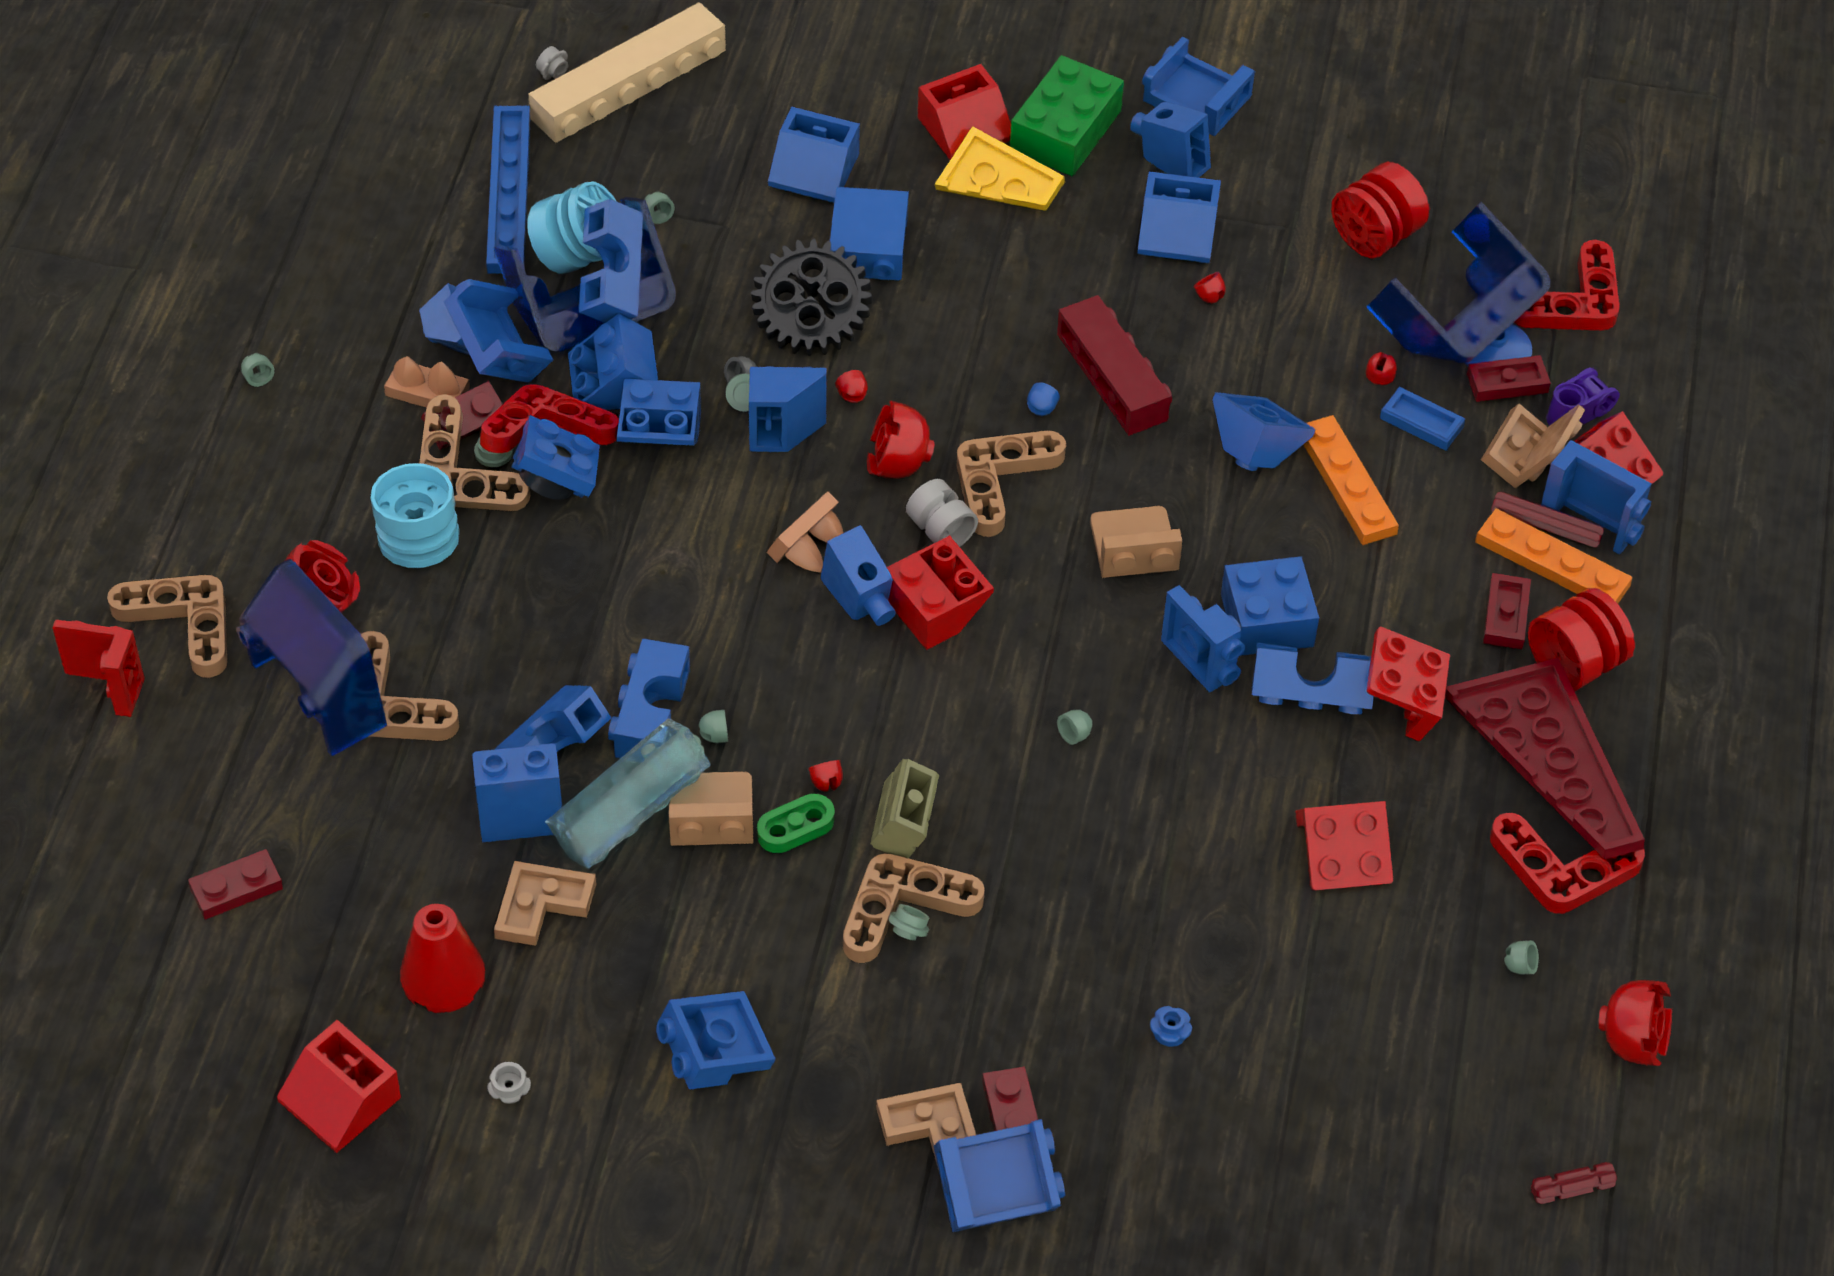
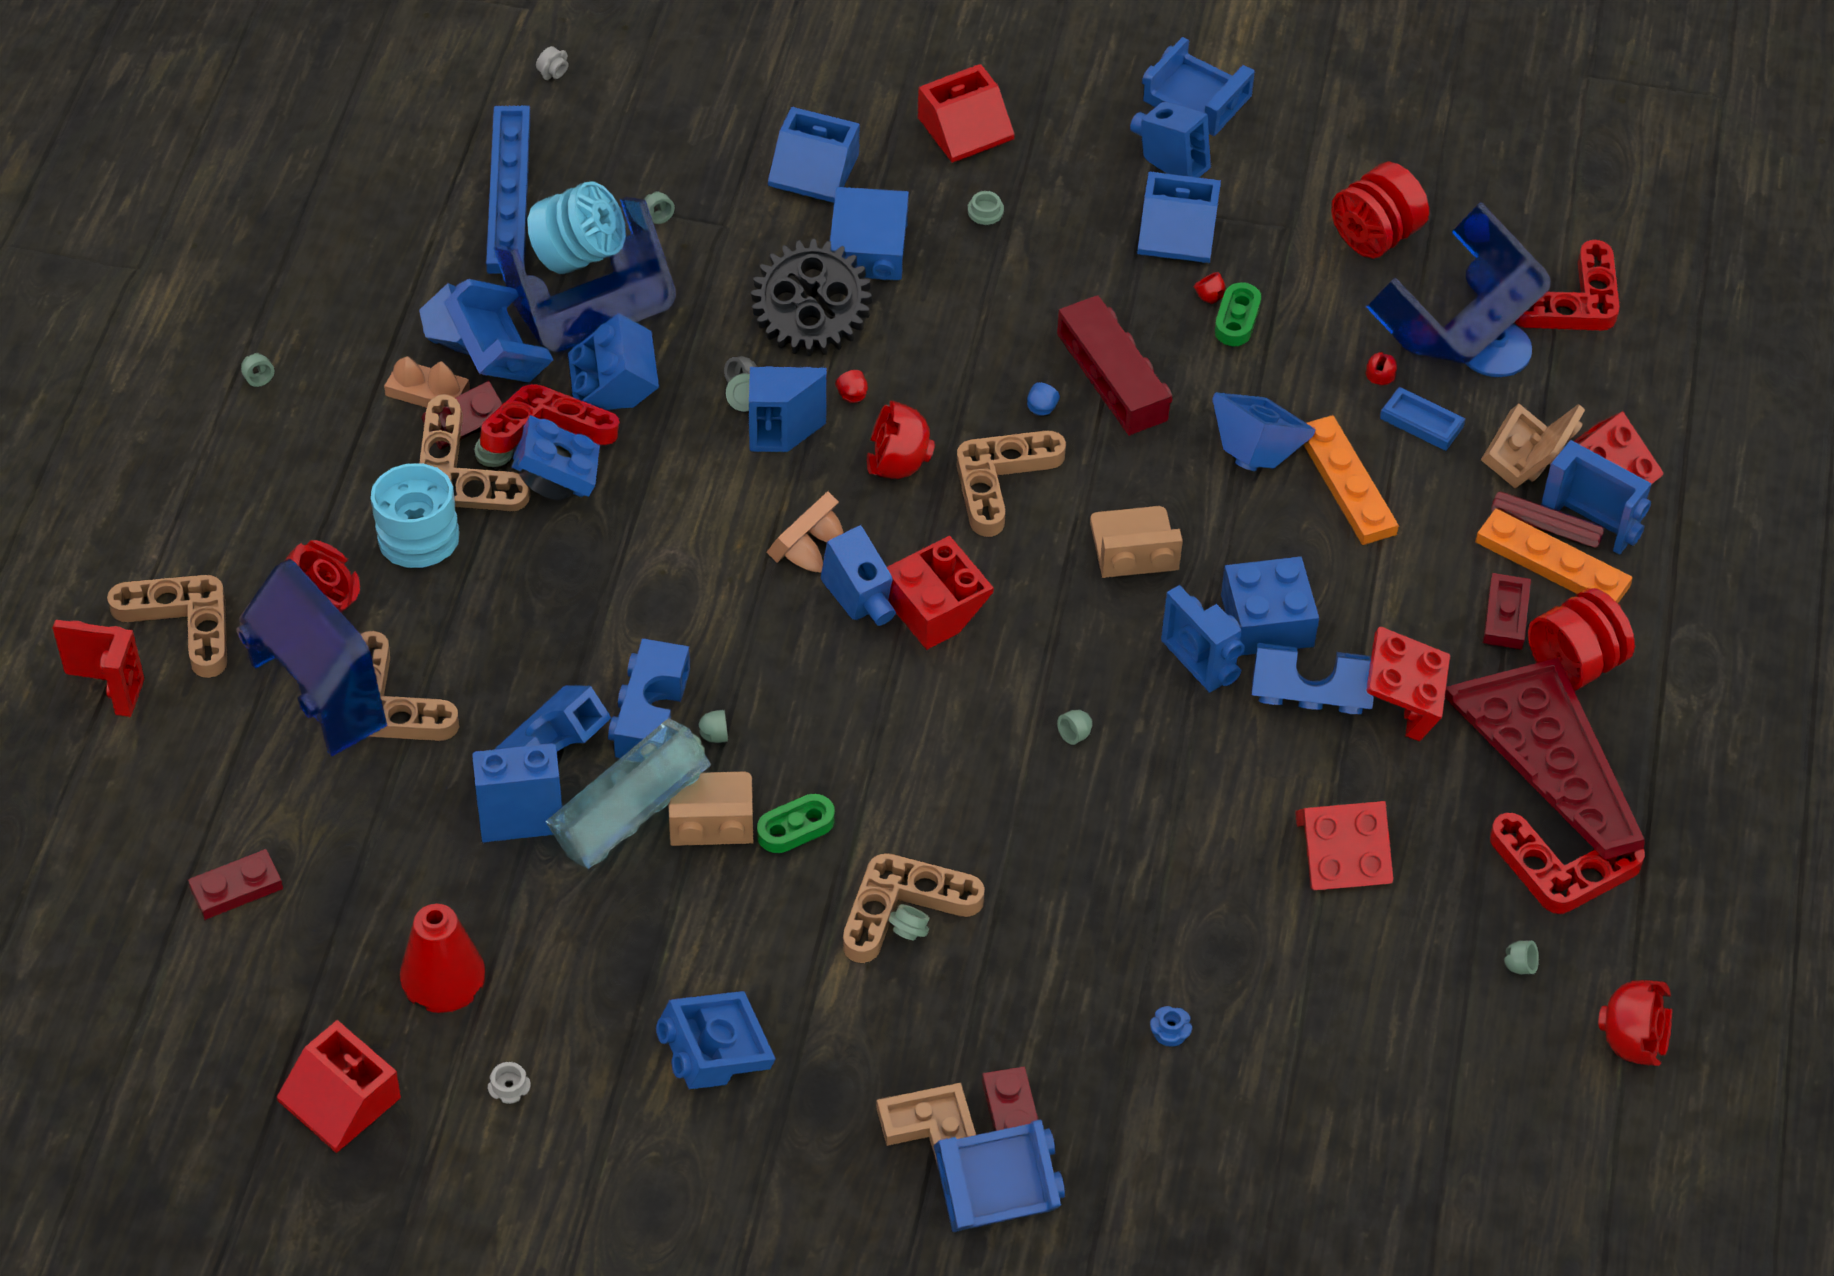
medium nougat plate [494,861,596,946] -> none
tan brick [529,2,726,143] -> none
blue arch [579,199,643,323] -> none
blue slope [617,379,701,446] -> none
red hinge [808,760,843,792] -> none
olive brick [870,759,939,858] -> none
light grey wheel [906,479,978,547] -> none
yellow wing [935,126,1065,211] -> none
green brick [1010,55,1124,177] -> none
dark red plate [1467,355,1551,402] -> none
dark red axle [1531,1162,1617,1204] -> none
dark purple piece [1546,368,1620,425] -> none
none -> sand green plate [968,191,1004,225]
none -> green plate [1215,282,1261,346]

